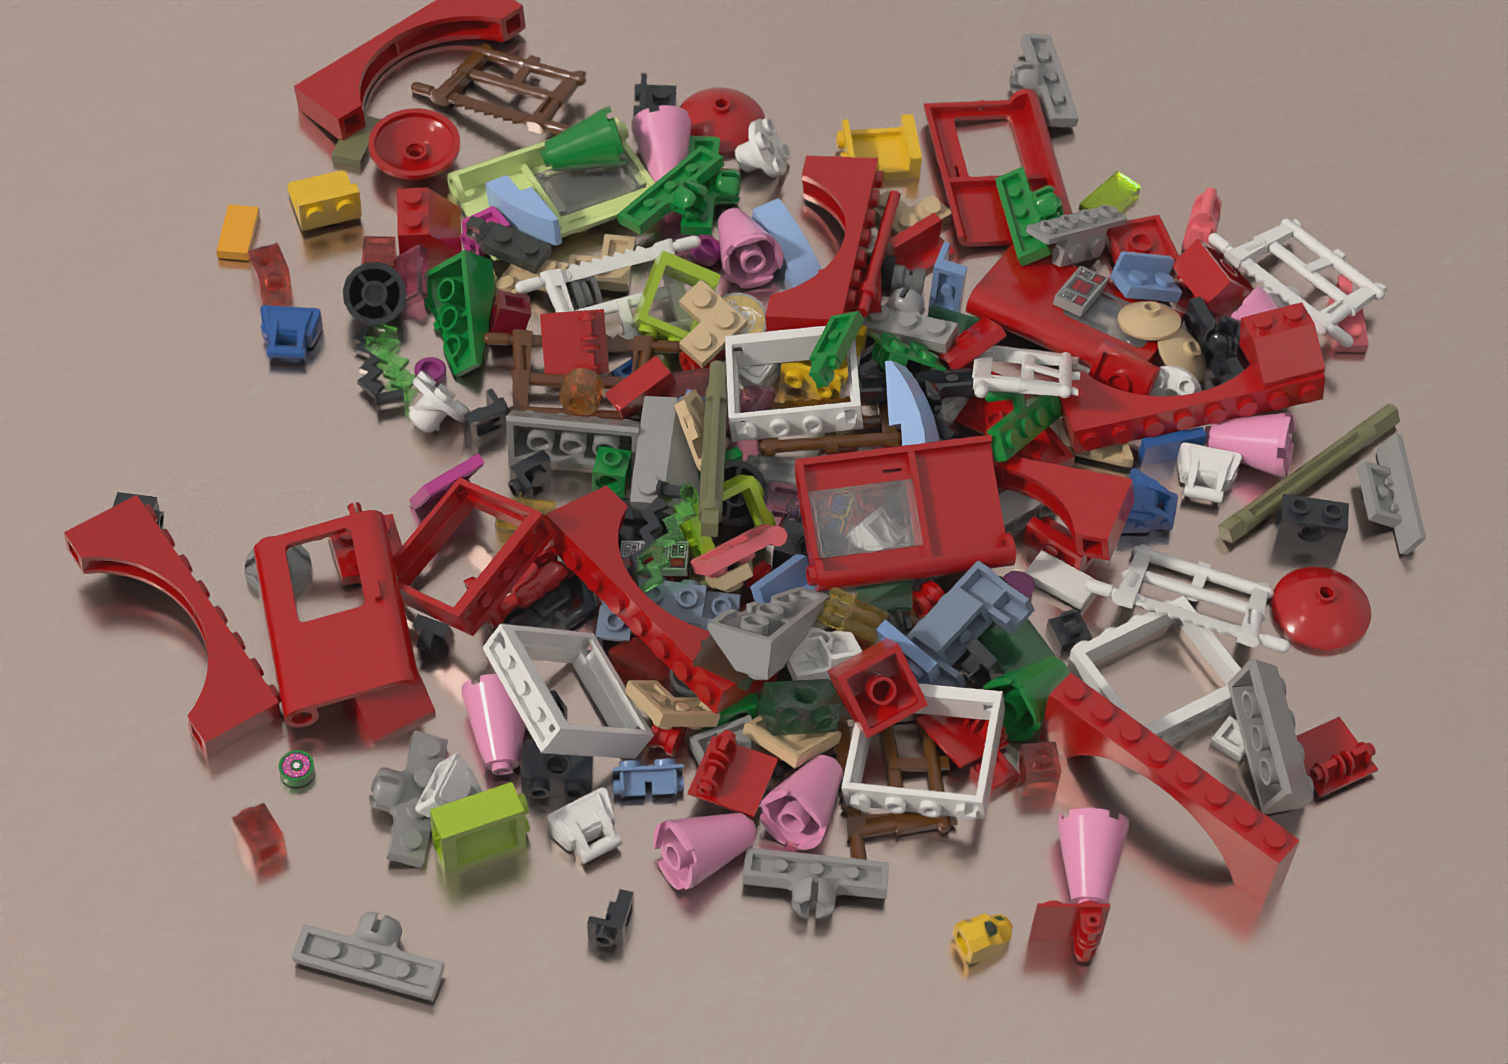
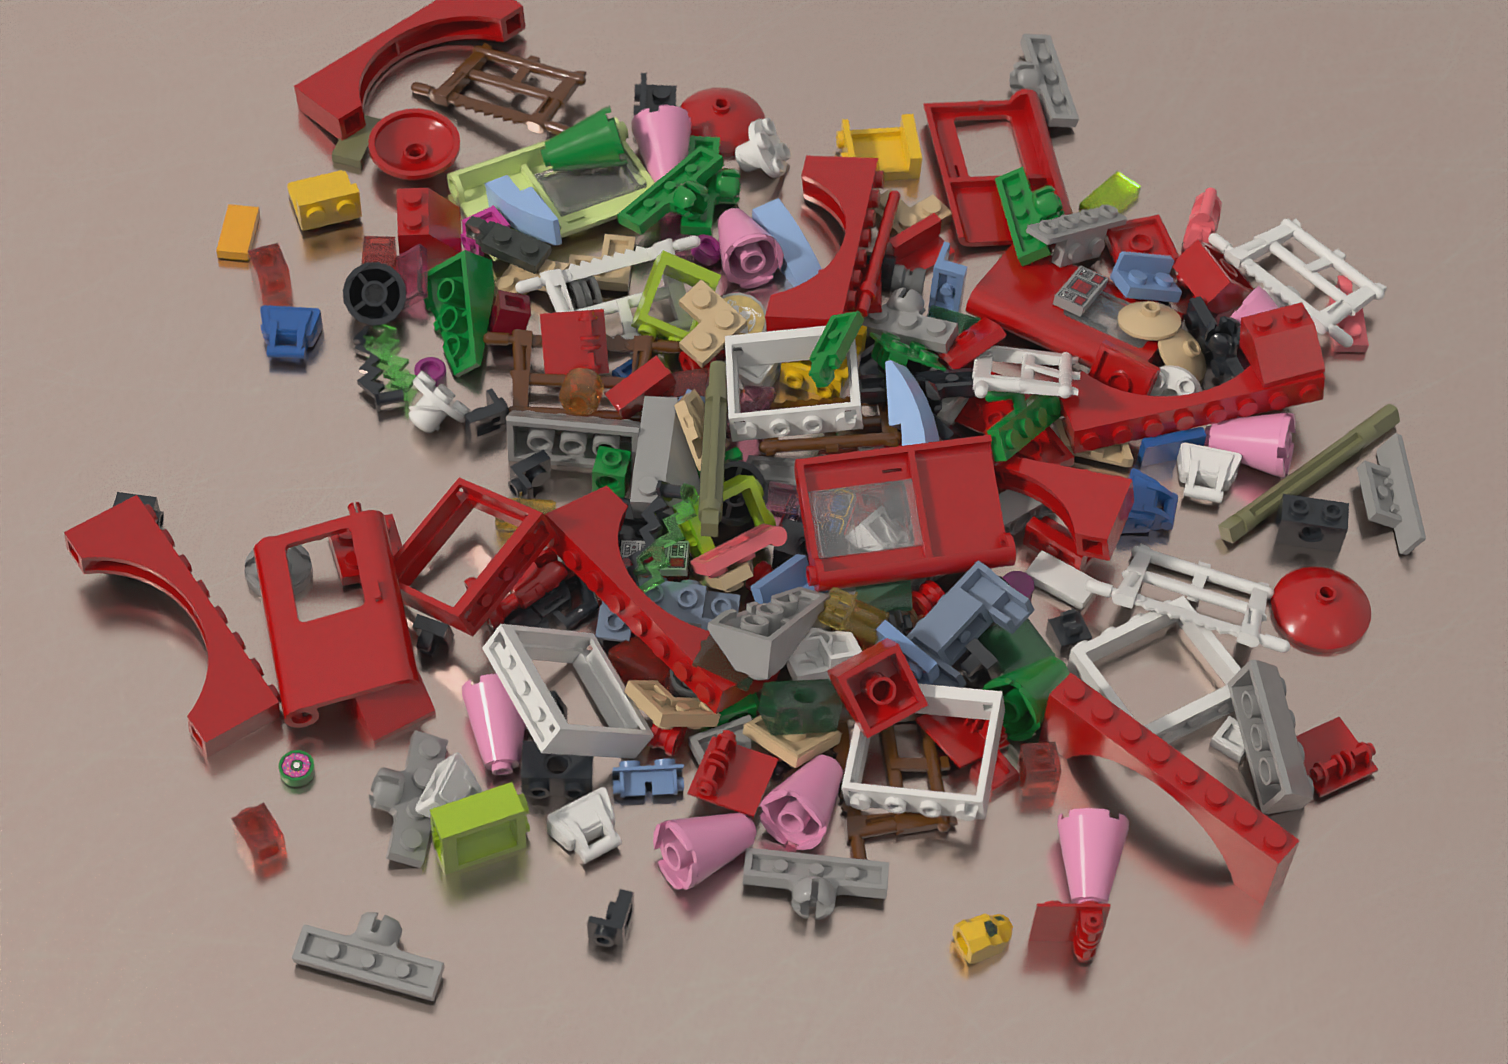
dark pink tile [409,453,485,510] -> none

